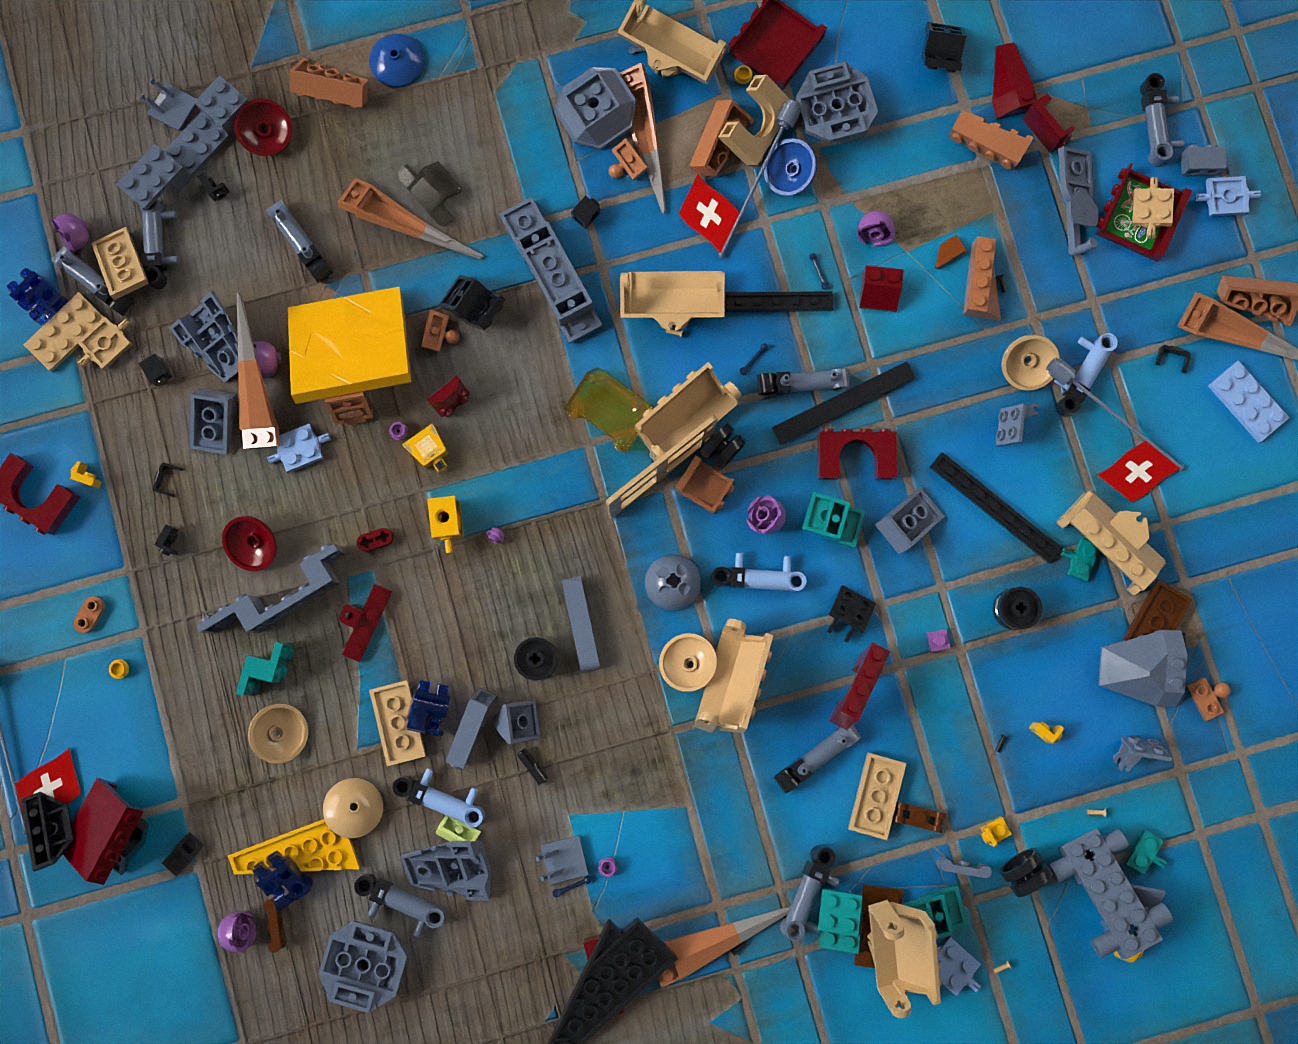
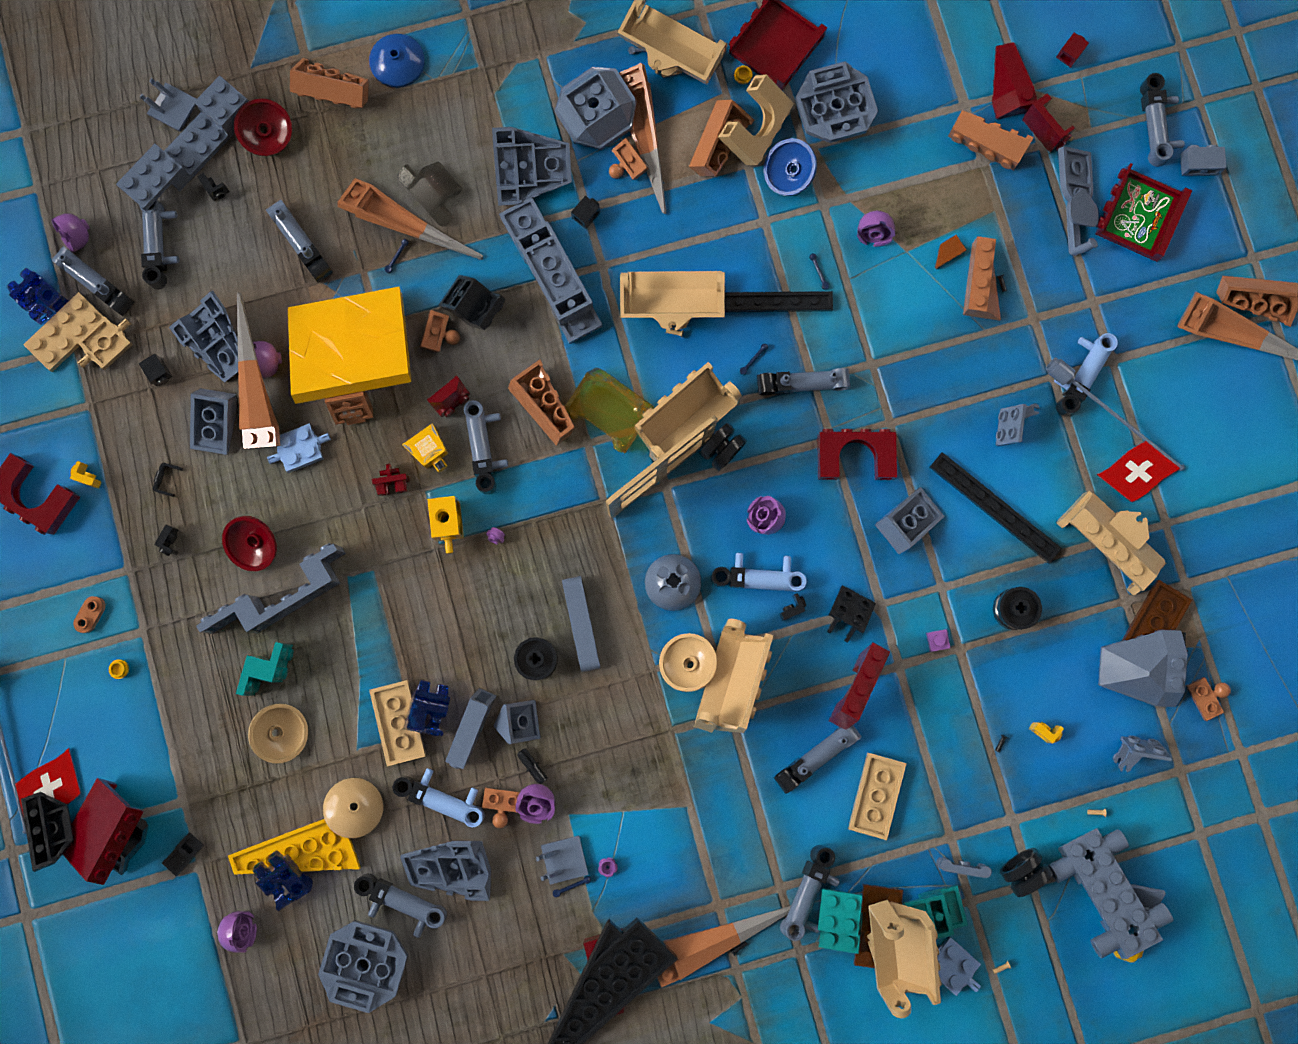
tan plate [91,227,149,300] -> none
reddish brown plate [263,897,286,953] -> none
dark red plate [339,584,392,662] -> none
dark red beam [357,528,394,552] -> none
medium lavender plate [389,422,408,440] -> none
yellowish green slope [436,815,481,842] -> none
nougat panel [675,455,735,514] -> none
red flag [679,99,801,258] -> none
black tile [772,361,915,445] -> none
teal bracket [802,492,865,548] -> none
dark red slope [859,265,904,312] -> none
reddish brown plate [892,802,946,833] -> none
black bracket [921,22,967,73] -> none
yellow bracket [980,816,1012,847] -> none
tan dish [1002,335,1060,390] -> none
teal plate [1060,539,1099,582] -> none
teal plate [1124,830,1167,875] -> none
tan plate [1132,177,1174,239] -> none
black piece [1155,345,1191,373] -> none
light blue plate [1195,176,1261,217] -> none
light blue plate [1208,361,1289,443] -> none
none -> dark red hips [371,464,410,496]
none -> dark blue hinge [384,239,409,273]
none -> sand blue piece [464,400,508,494]
none -> nougat plate [482,788,520,828]
none -> sand blue wedge [492,127,572,206]
none -> nougat wedge [508,360,574,446]
none -> medium lavender cylinder [515,784,556,824]
none -> black bracket [779,593,806,621]
none -> dark red brick [1056,32,1089,68]

